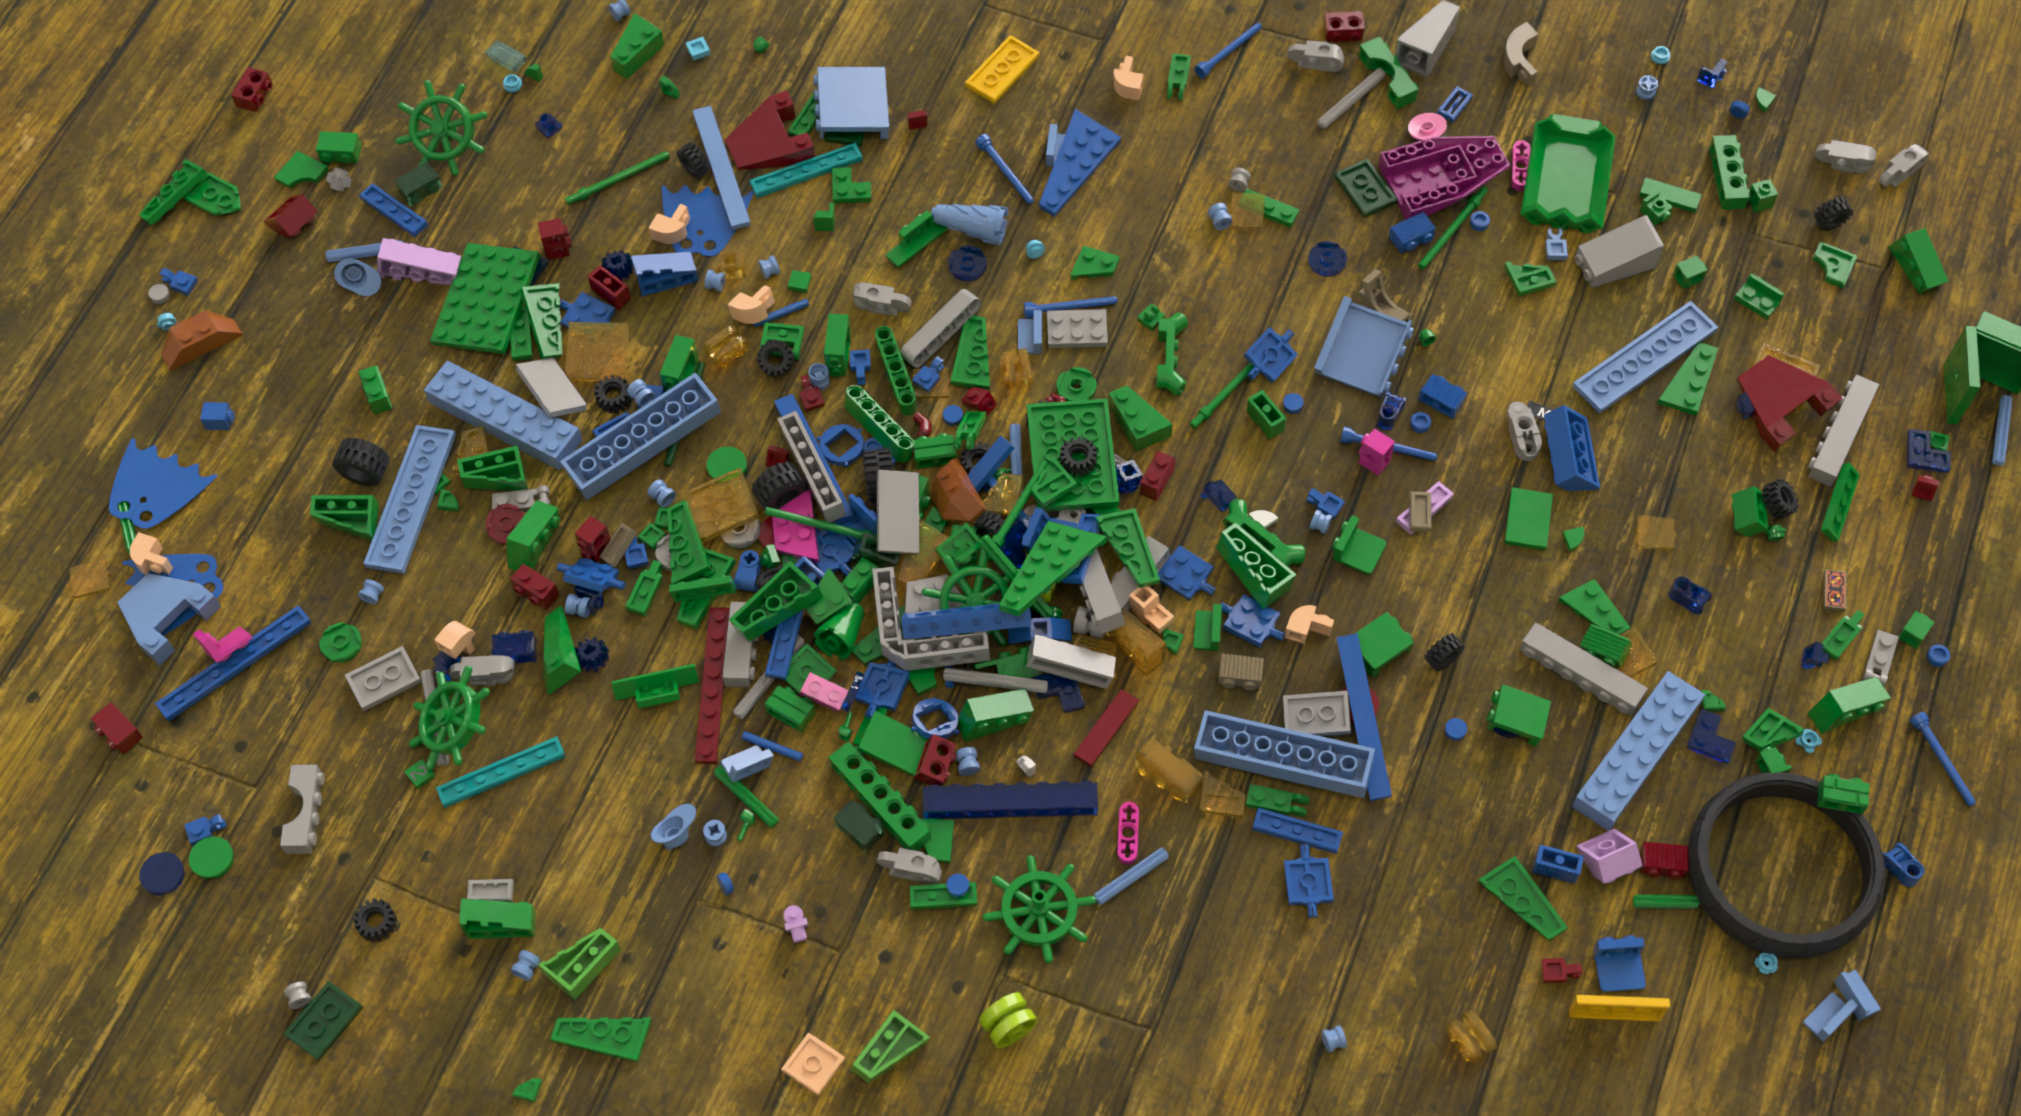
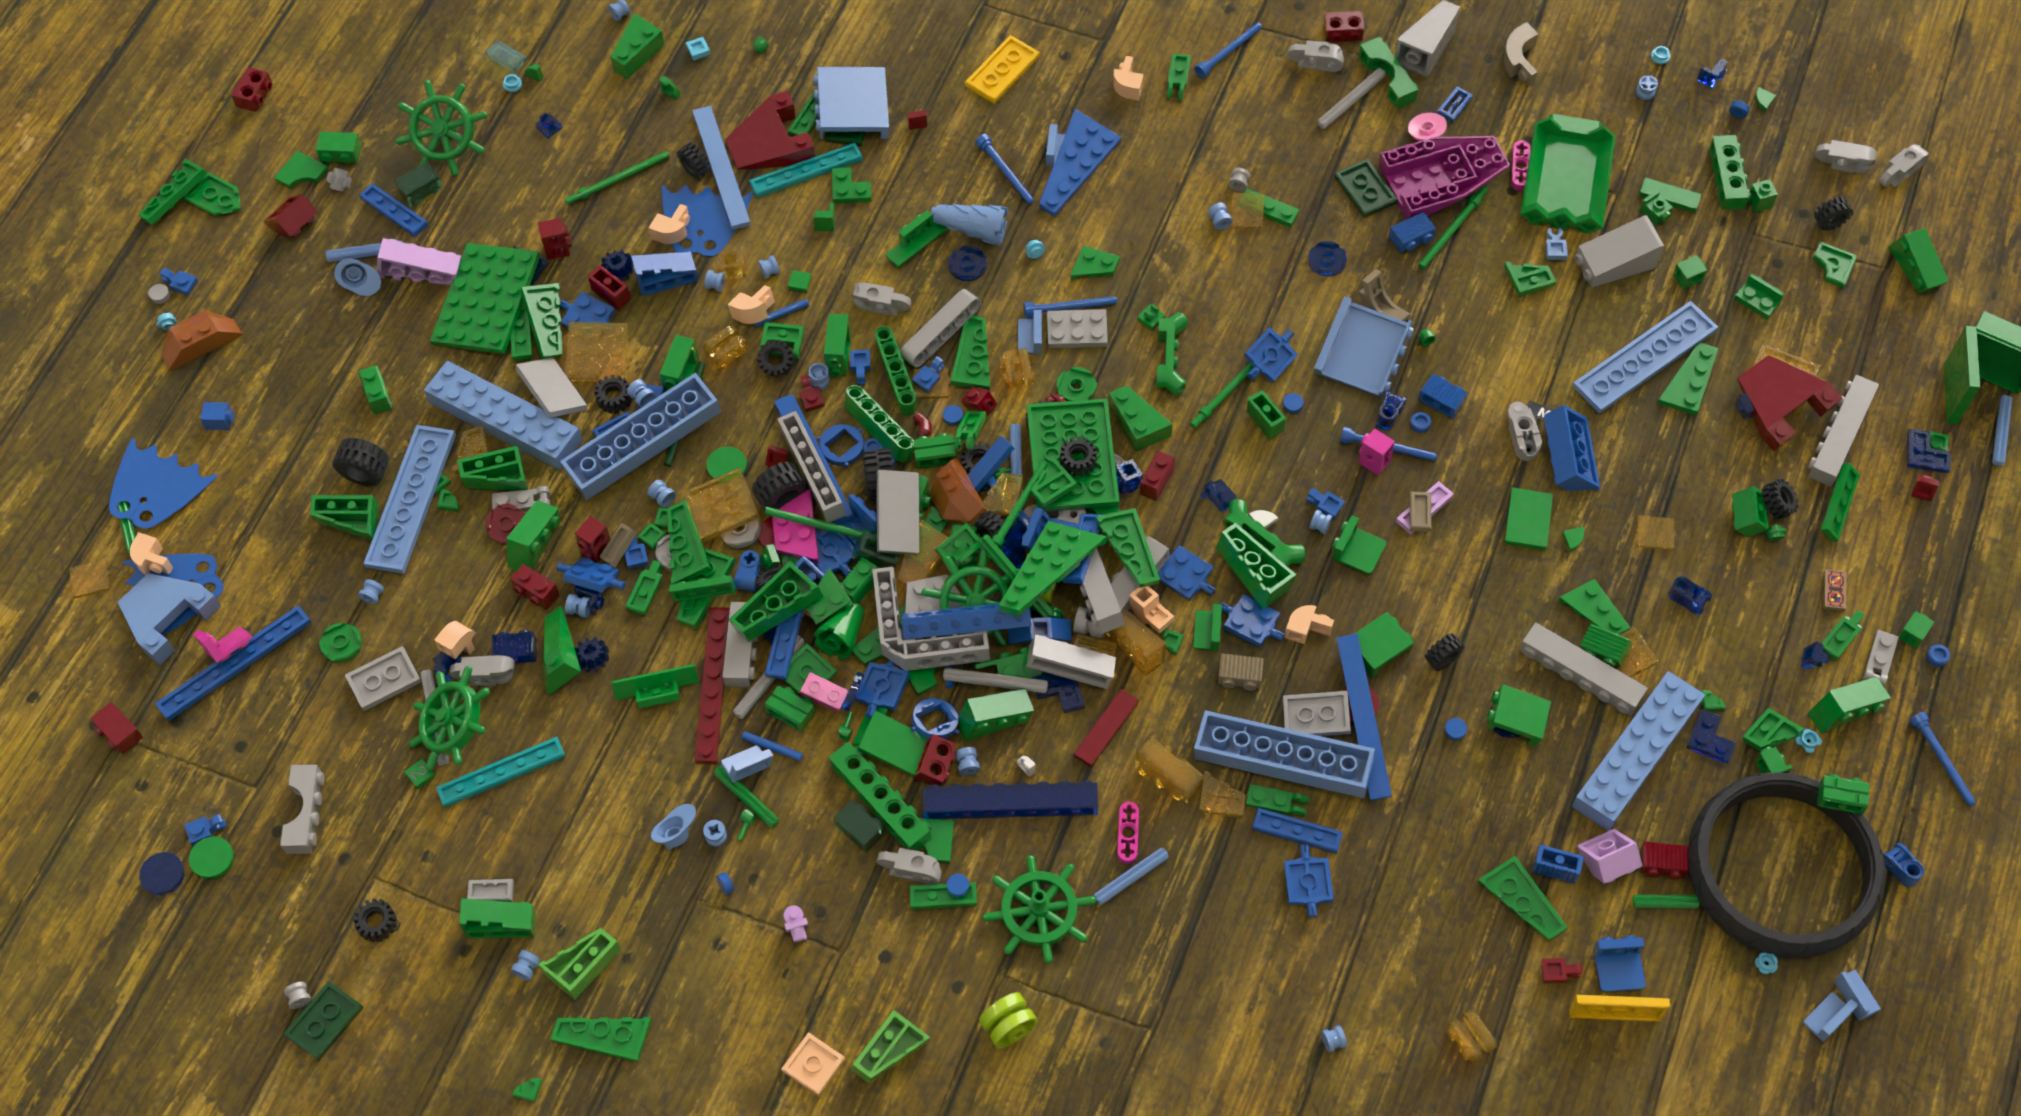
blue tile [1470,211,1490,231] -> none

